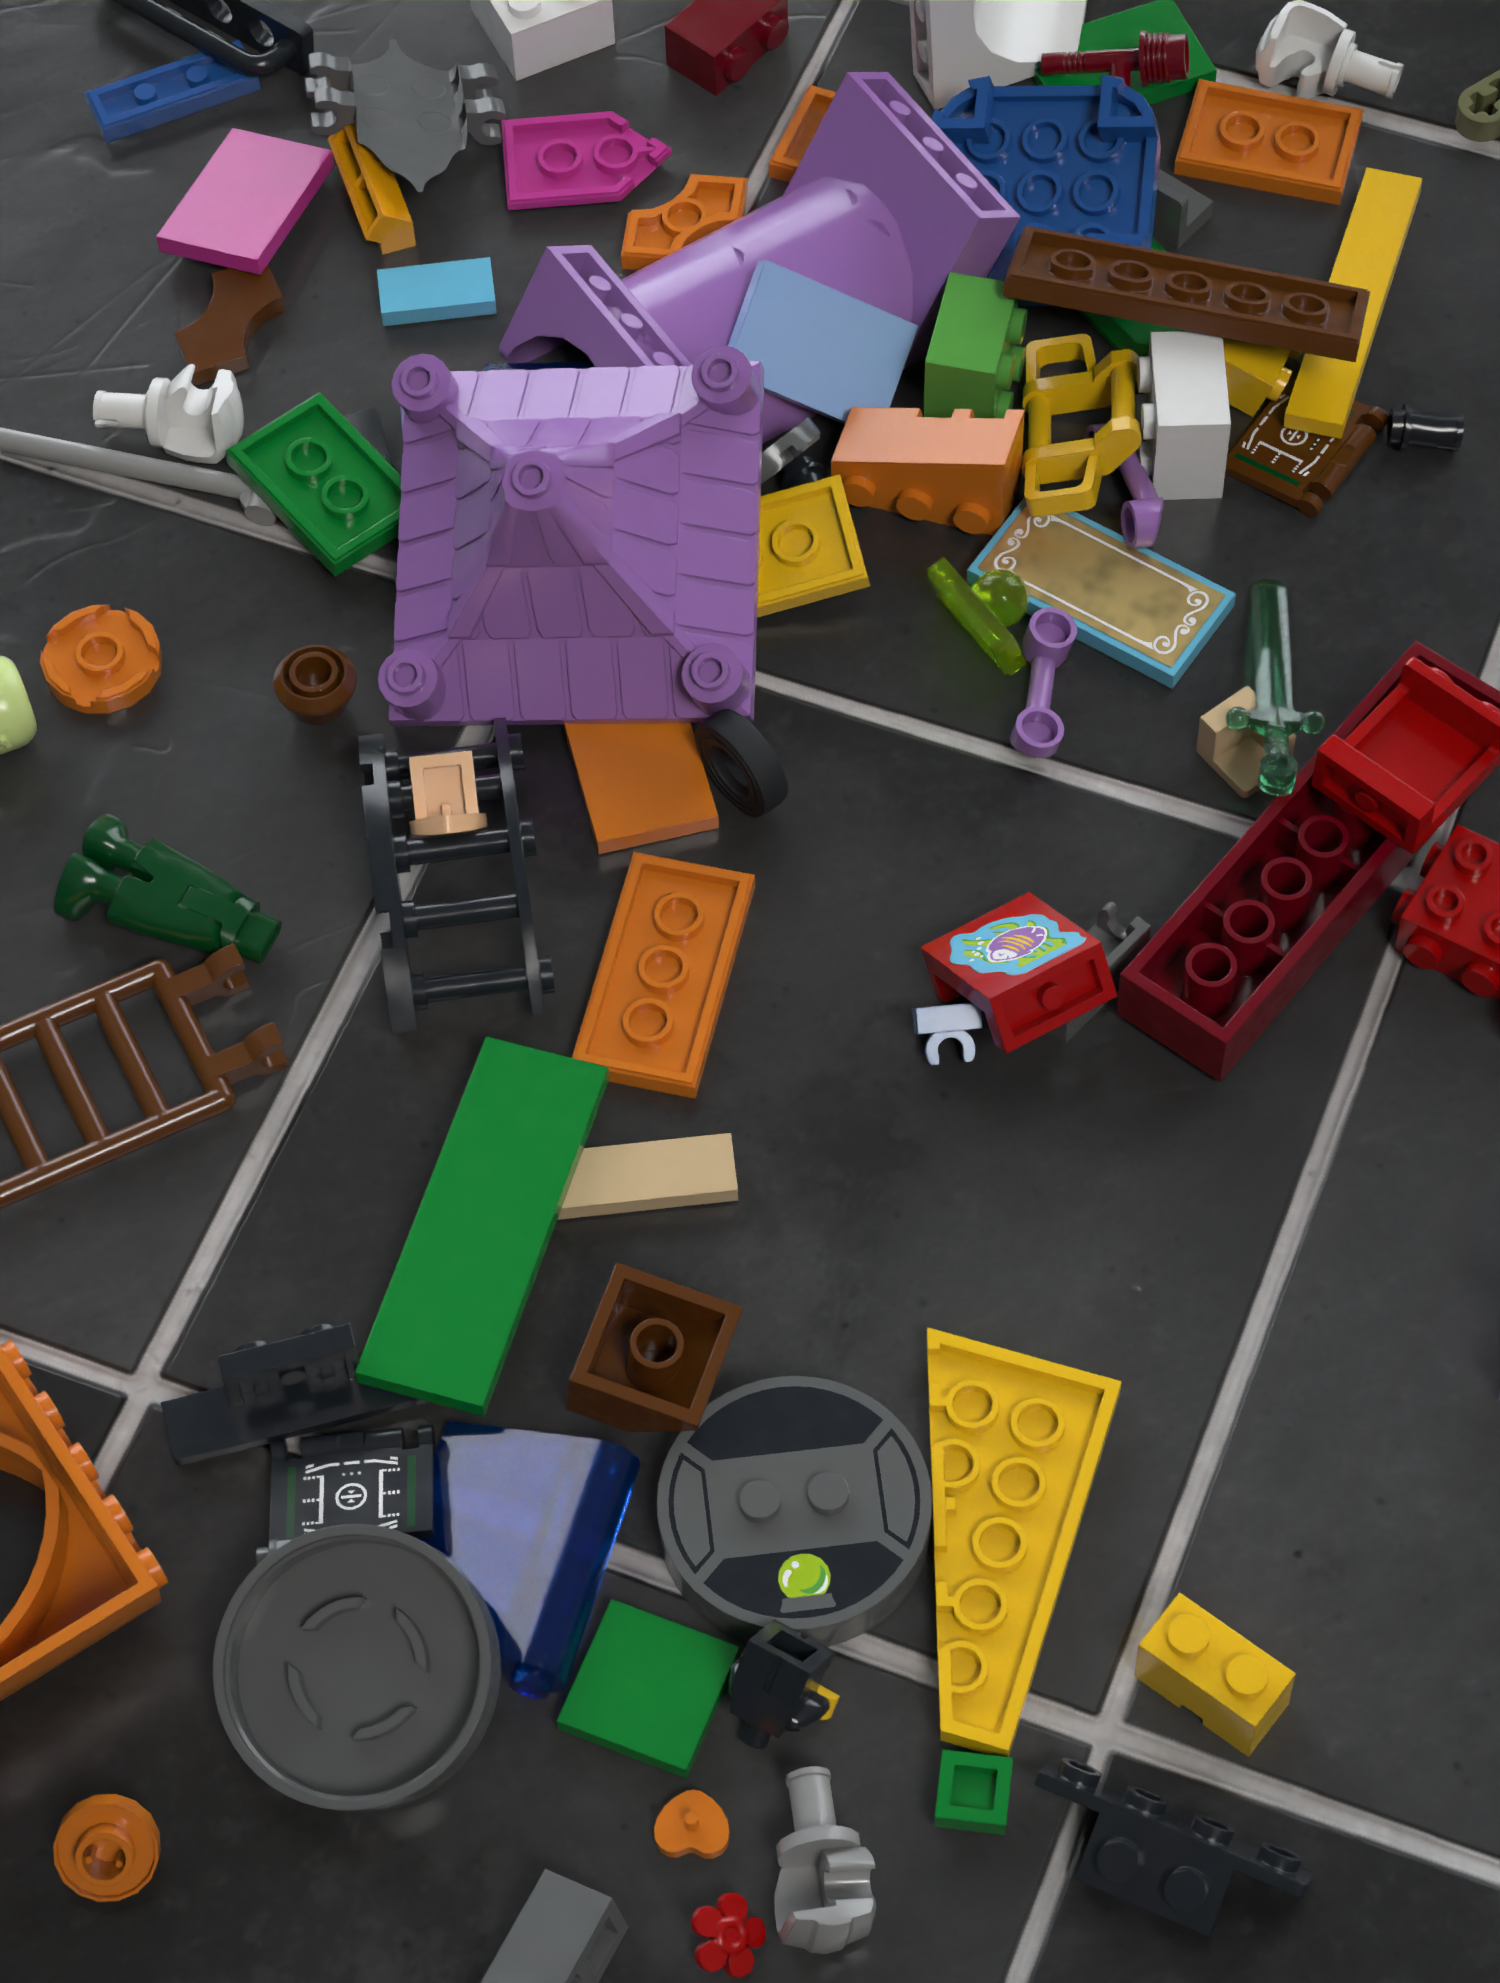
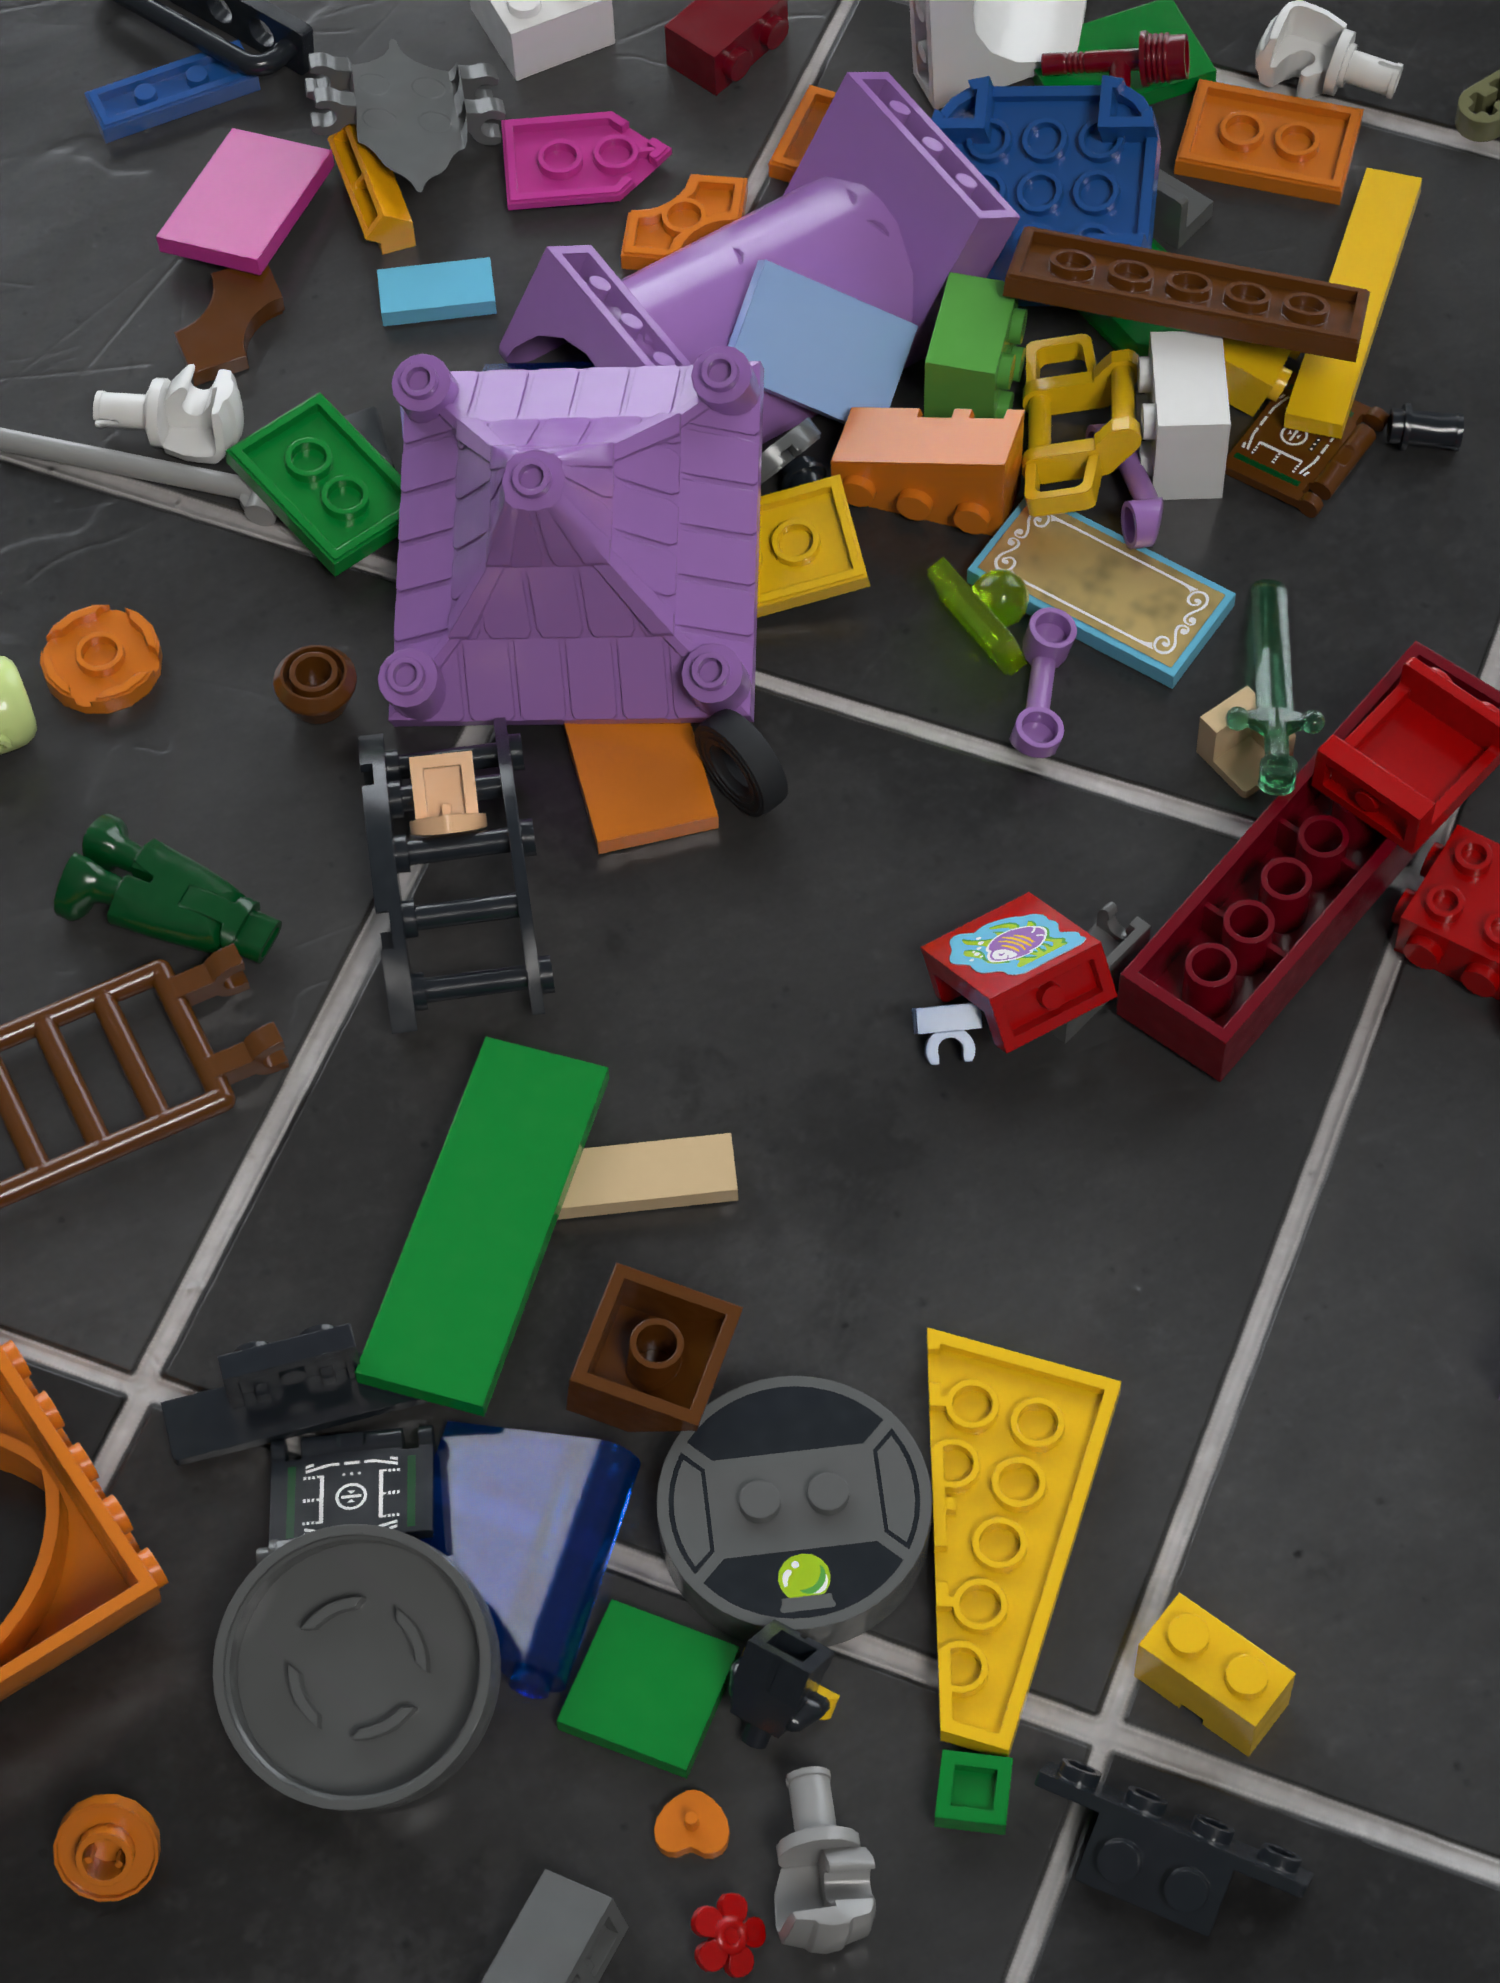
orange tile [572,852,755,1099] -> none

